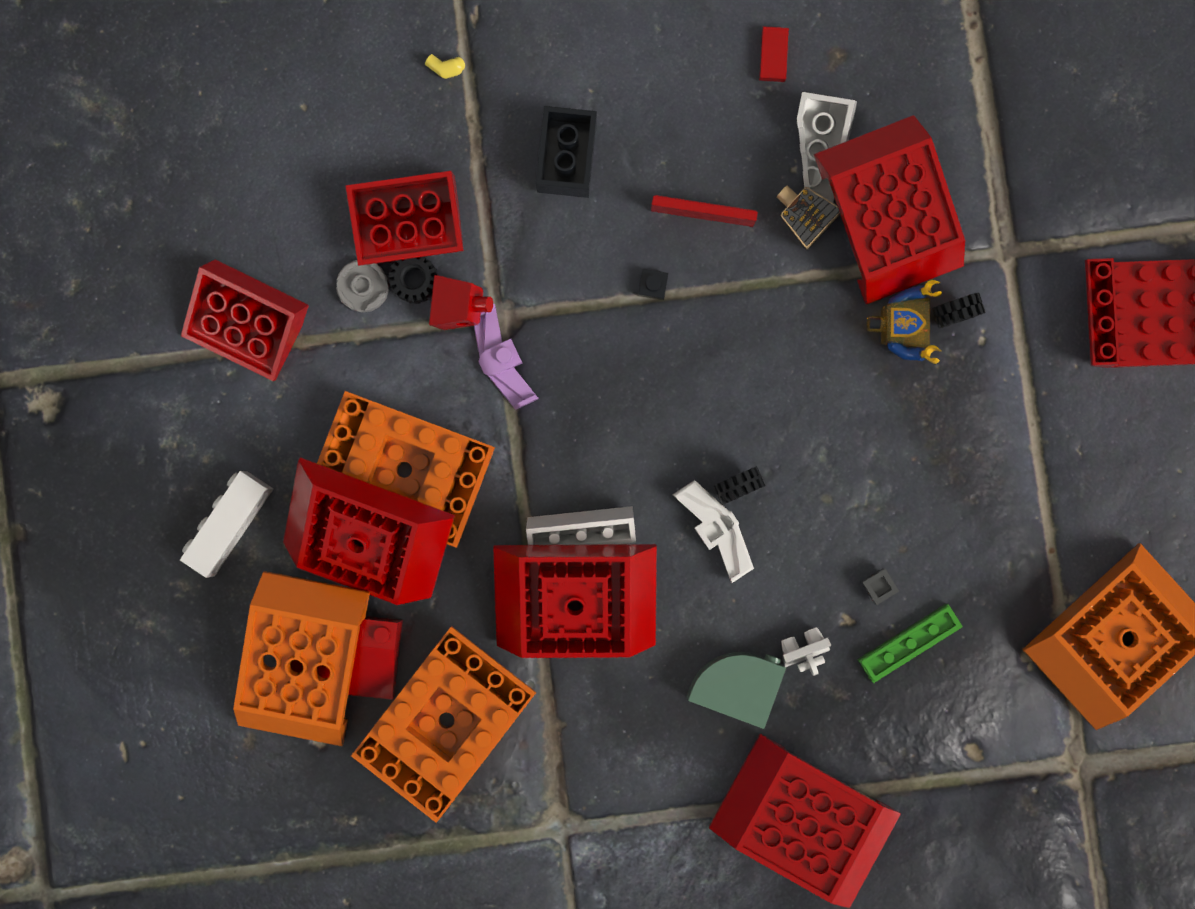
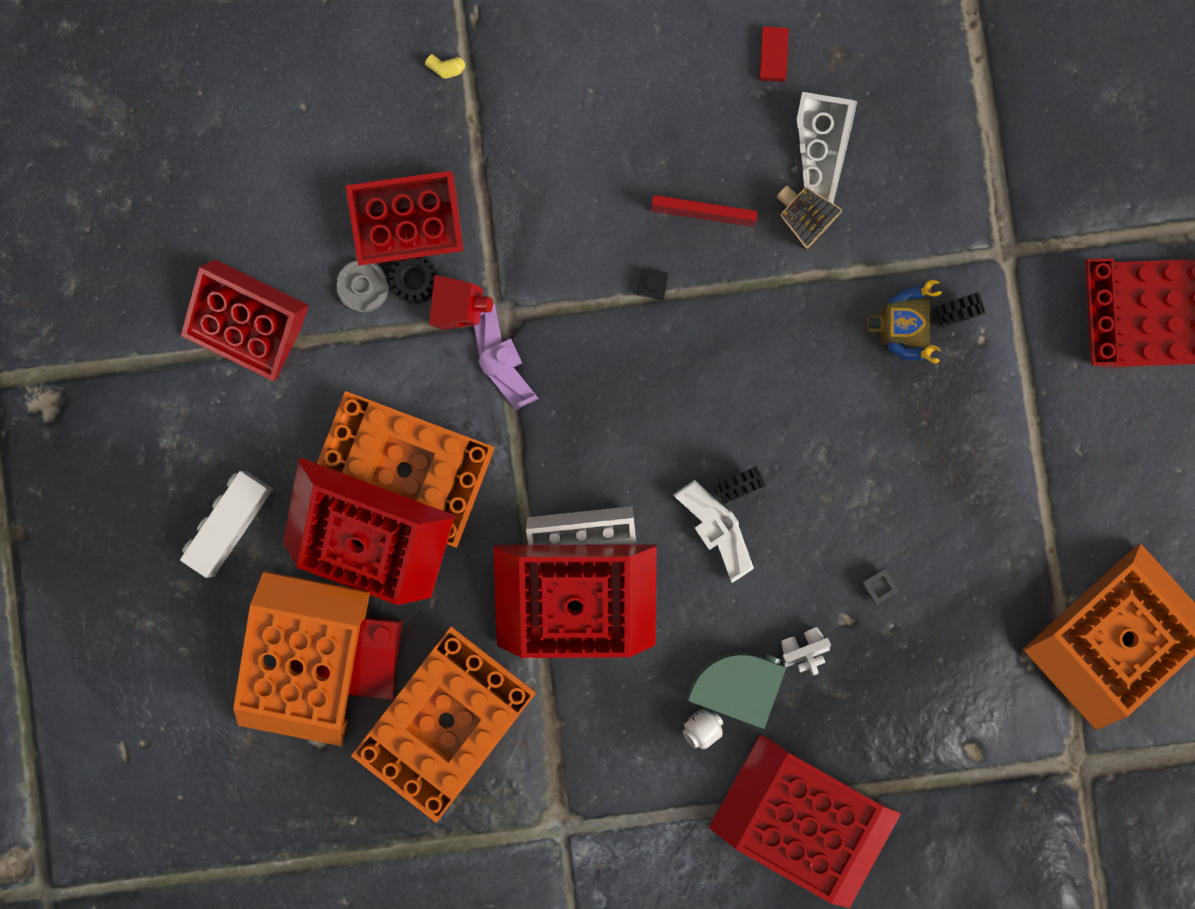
black brick [536,106,597,198] -> none
red slope [814,115,965,304] -> none
bright green tile [857,604,963,683] -> none
none -> white head [682,709,723,749]

